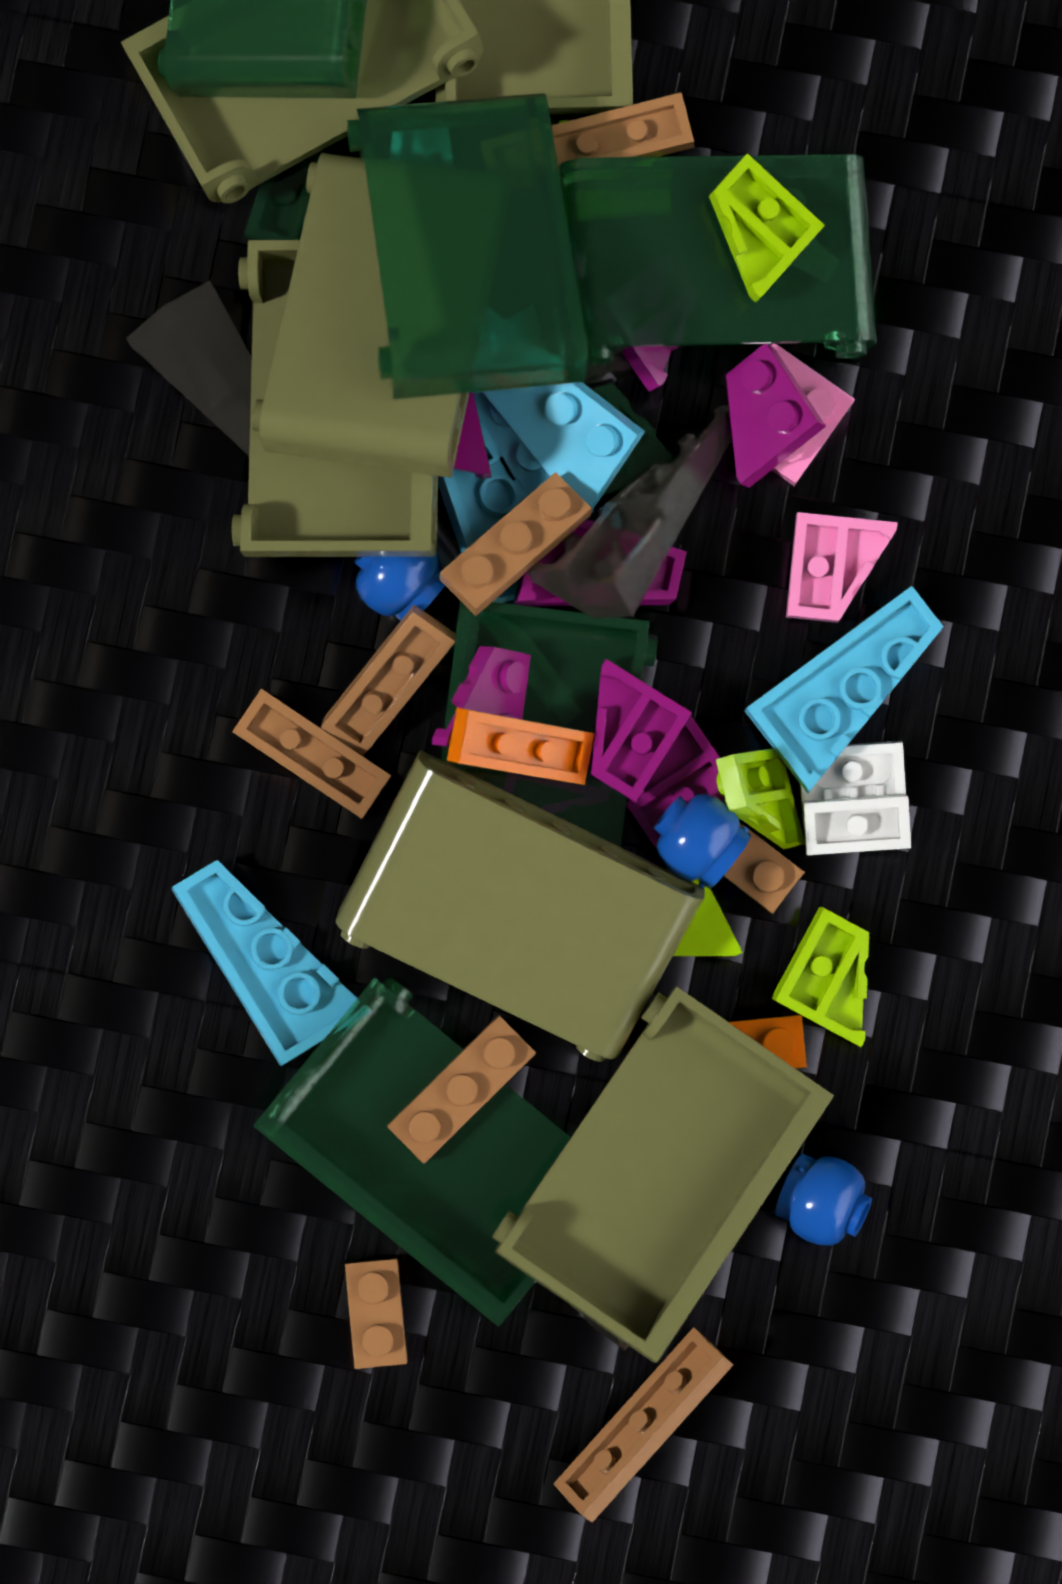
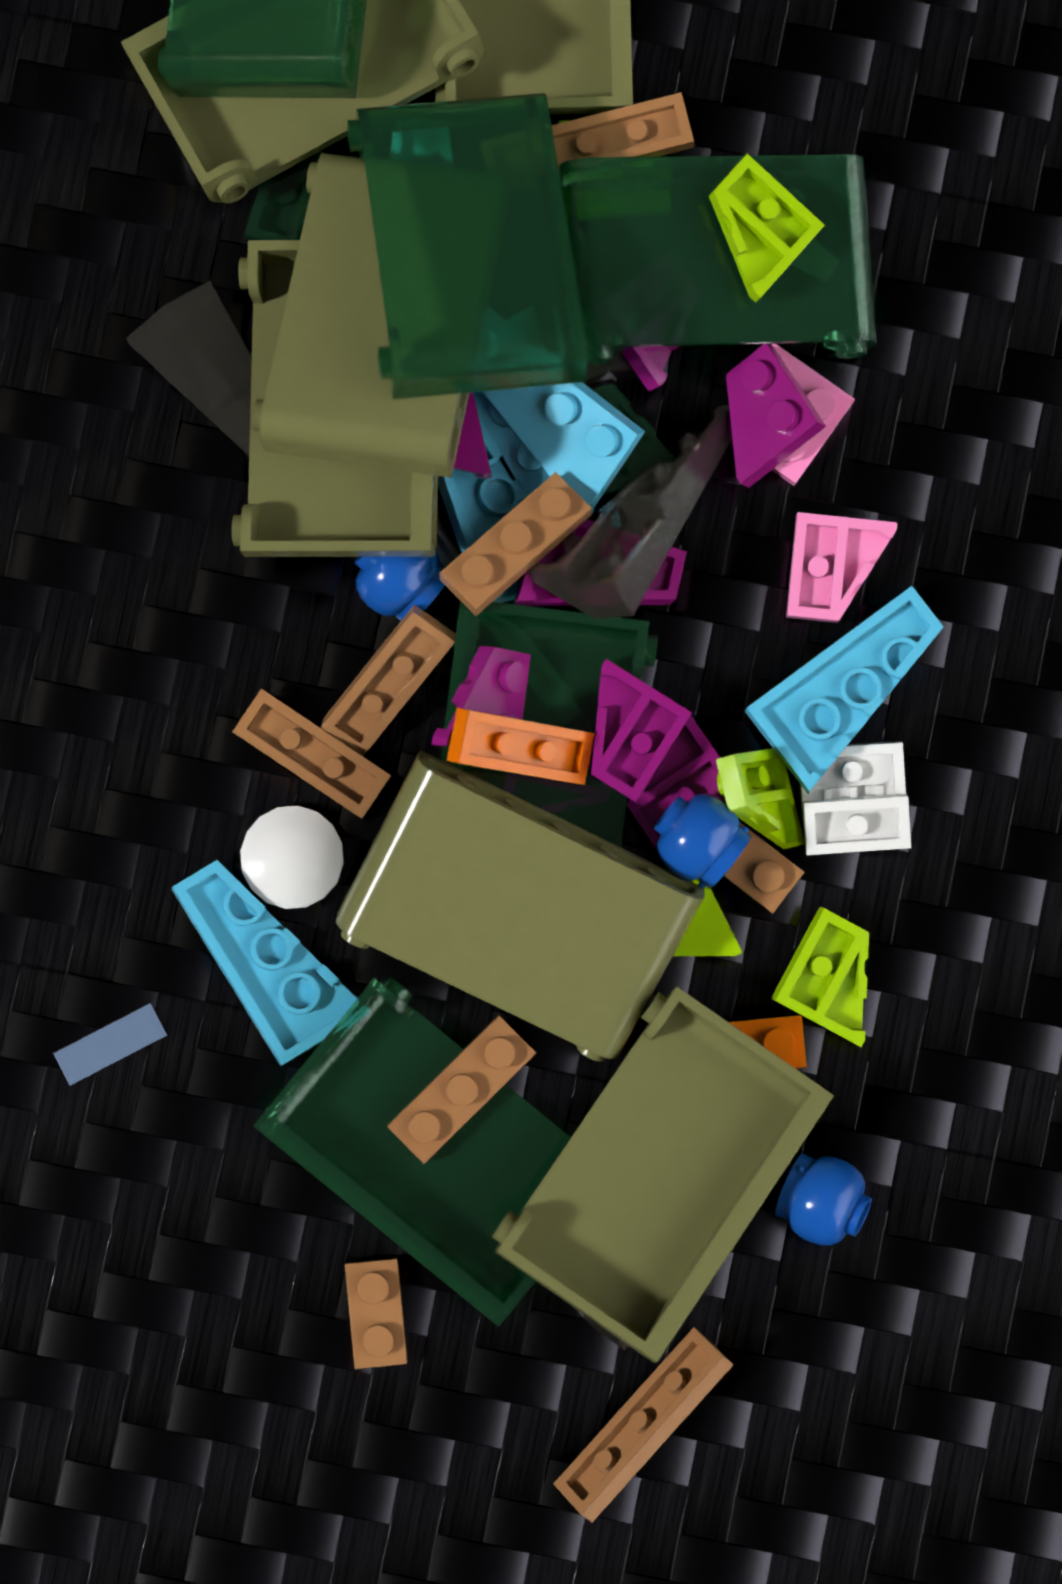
none -> sand blue sticker [53,1003,167,1085]
none -> white dish [240,806,344,909]

